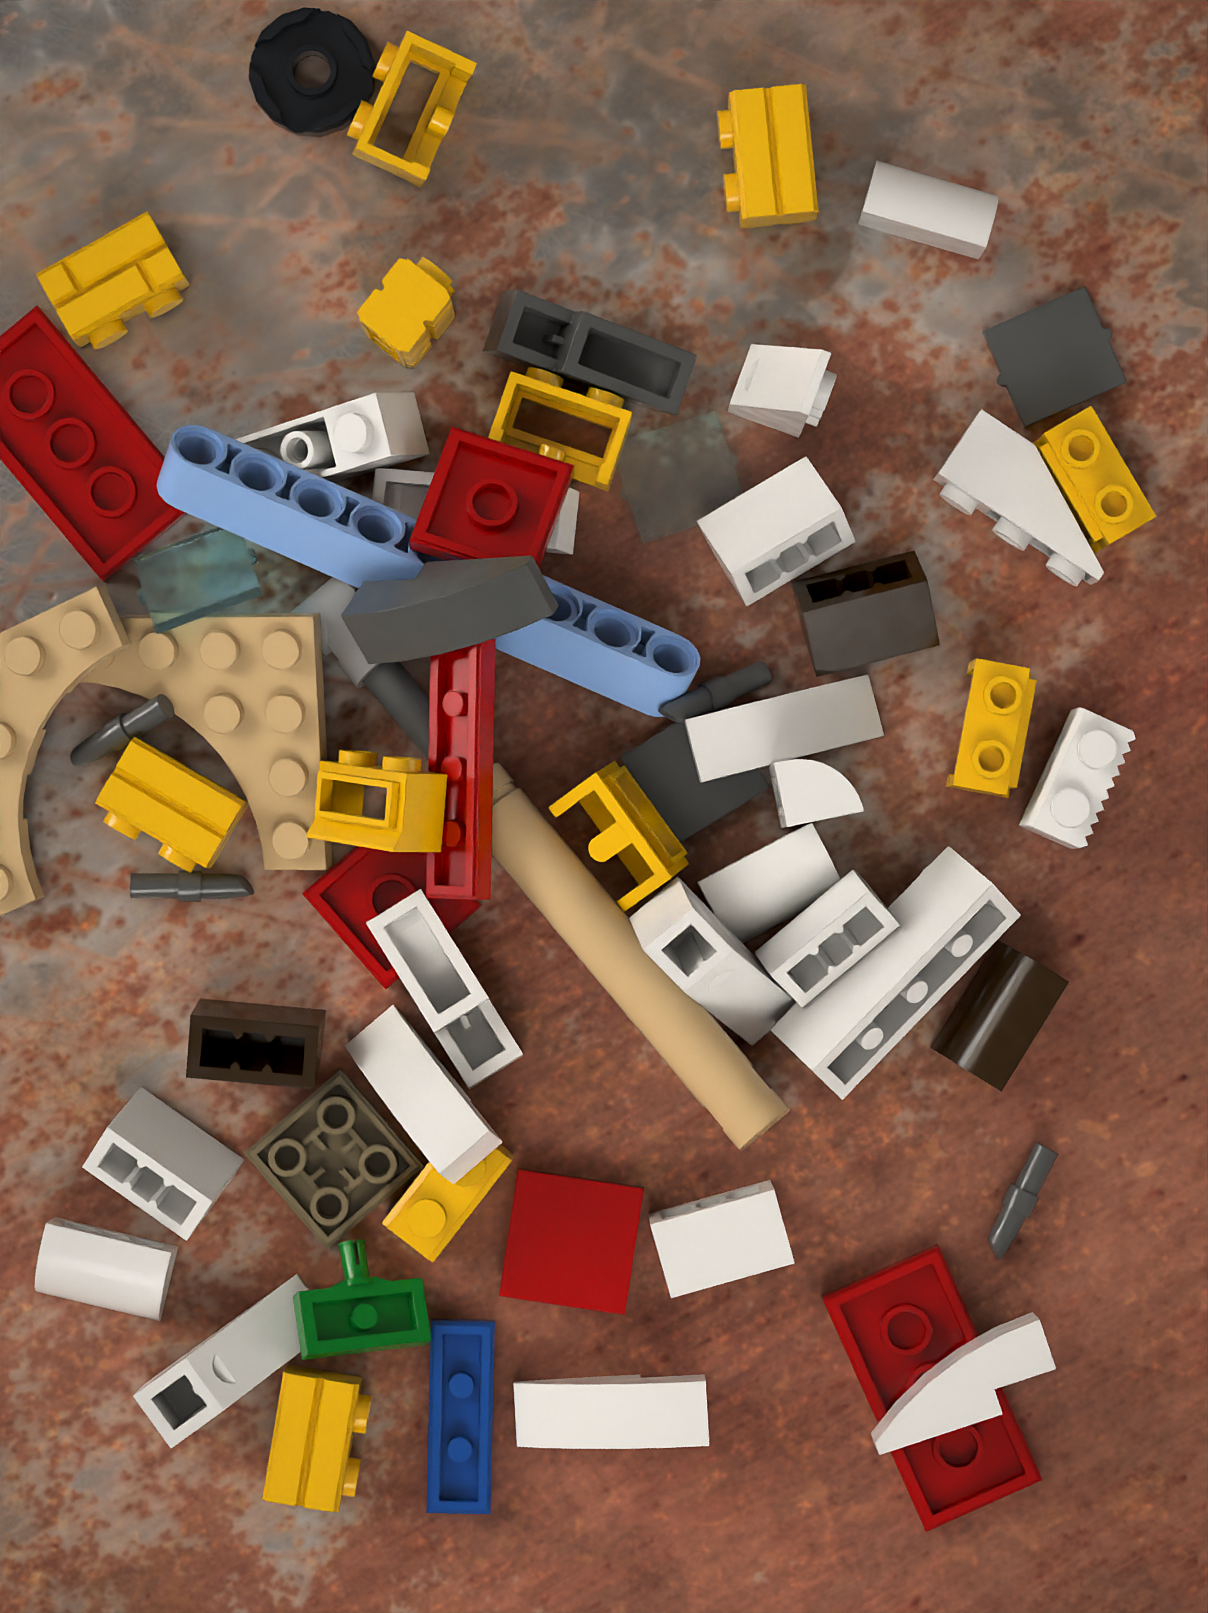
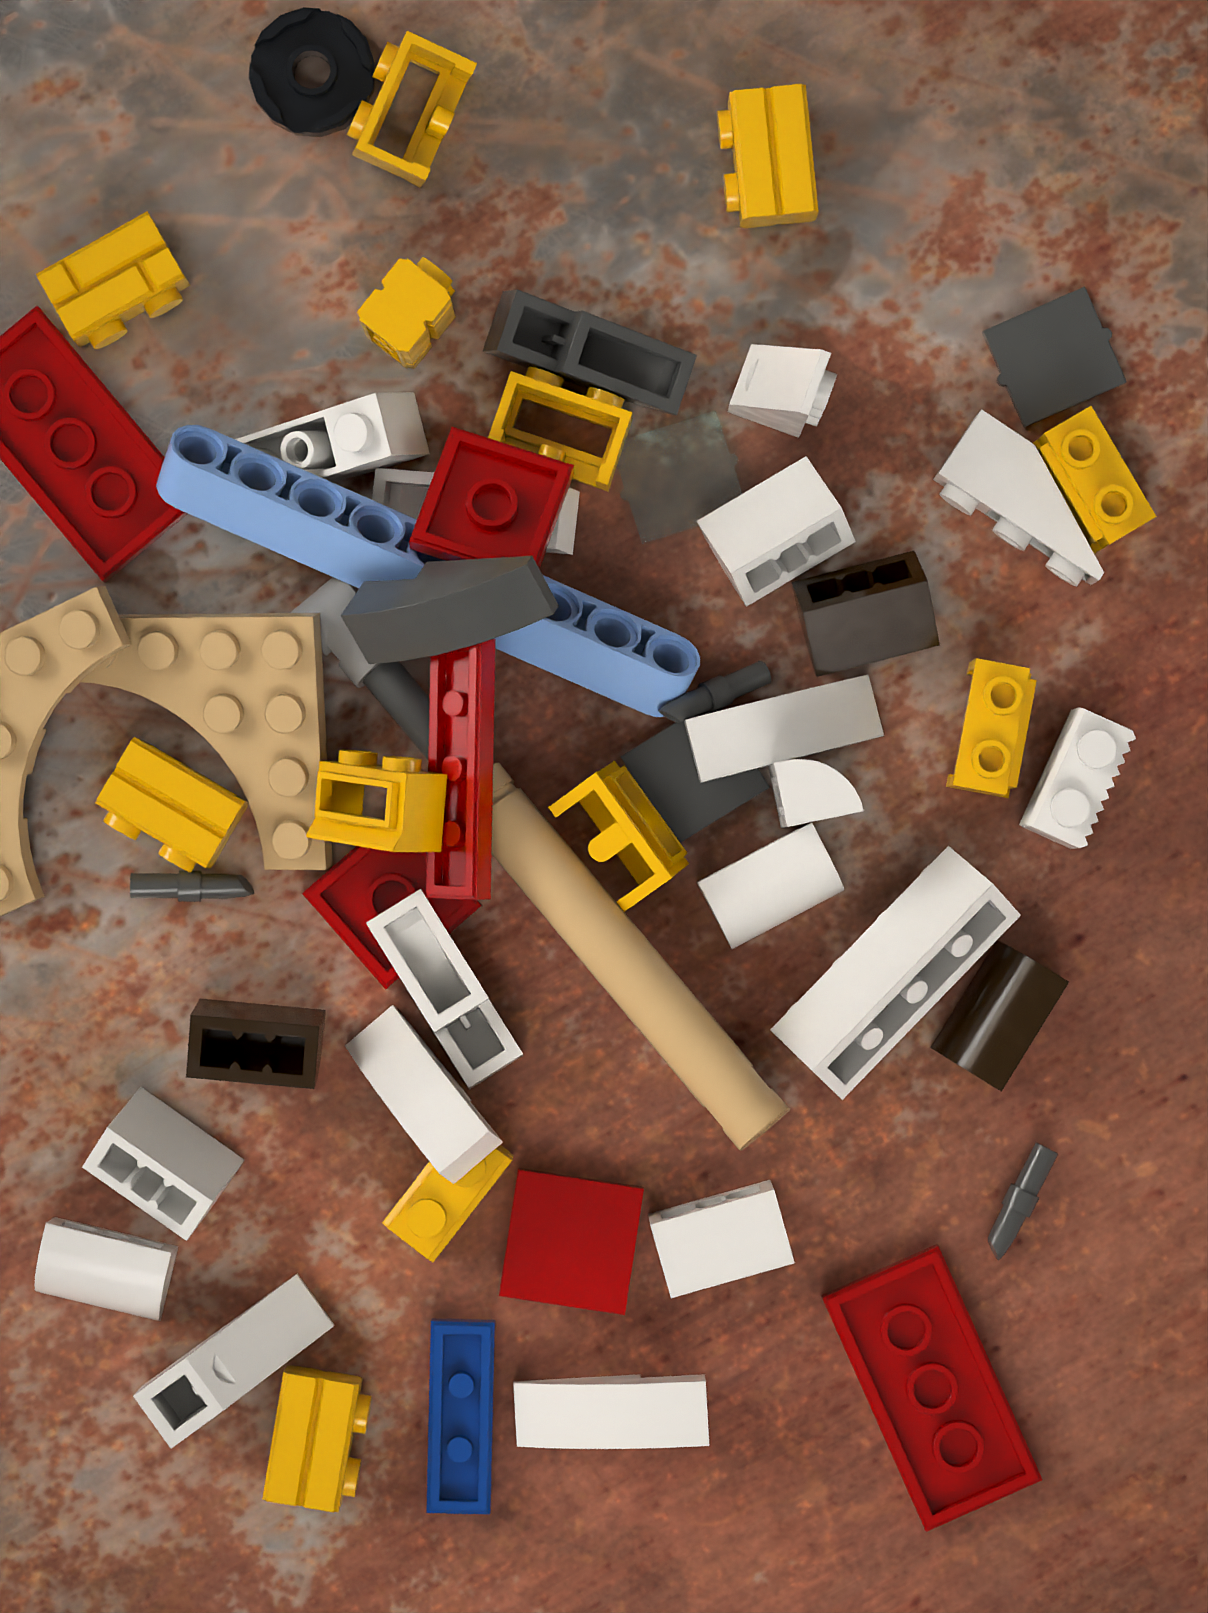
dark grey piece [70,694,174,767] -> none
clear light blue piece [133,527,263,634] -> none
dark tan tile [244,1069,425,1250] -> none
green plate [293,1239,432,1360] -> none
white slope [629,876,796,1045] -> none
white brick [755,869,900,1008] -> none
white brick [858,160,999,260] -> none
white slope [871,1312,1056,1455] -> none

